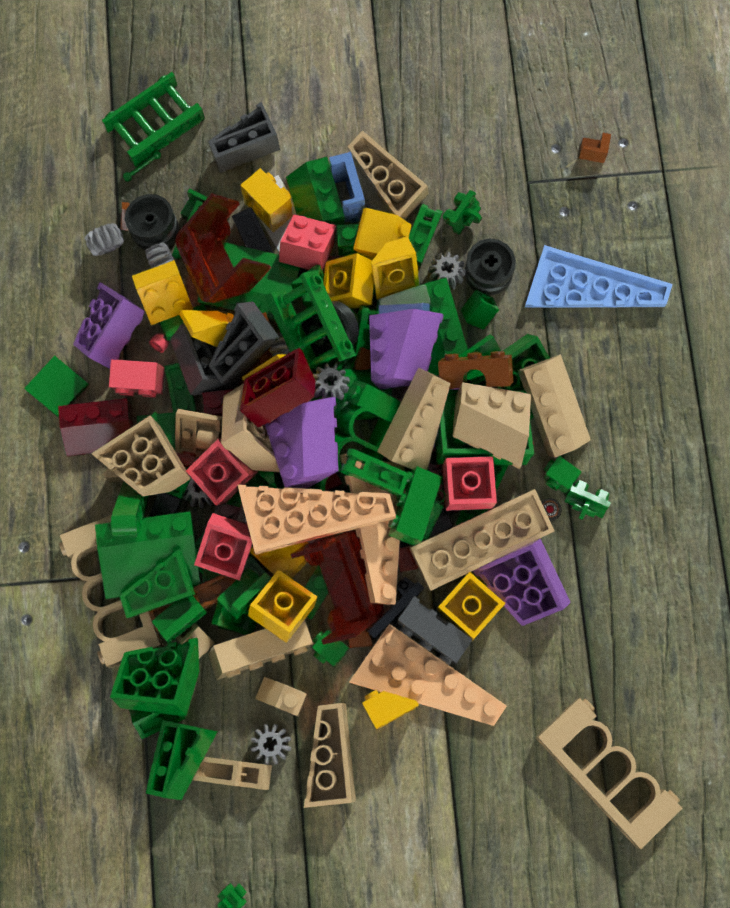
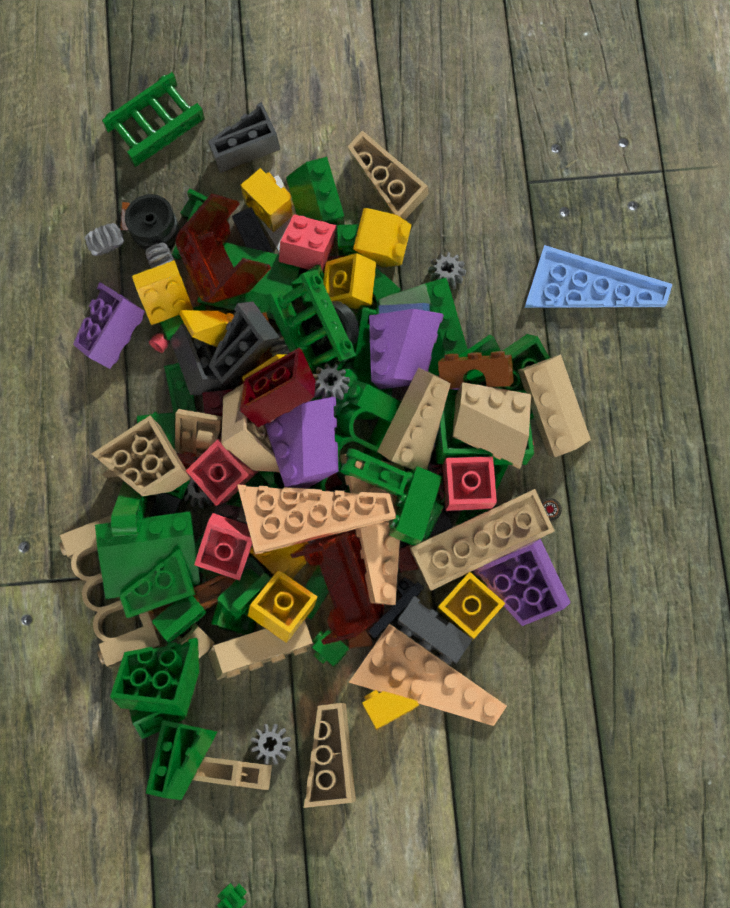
green tile [24,355,89,418] -> none
dark red slope [58,398,133,457] -> none
coral brick [109,359,165,398] -> none
green hinge [123,151,161,182] -> none
tan slope [255,677,308,717] -> none
medium blue panel [329,152,365,223] -> none
dark orange tile [352,347,371,370] -> none
yellow slope [371,237,419,300] -> none
green plate [409,204,443,266] -> none
green hips [443,190,482,235] -> none
green panel [461,290,499,329] -> none
pearl dark grey wheel [465,238,516,296] -> none
tan fence [536,698,683,849] -> none
green brick [543,456,582,495] -> none
green hips [564,480,611,520] -> none
dark orange panel [579,133,611,163] -> none

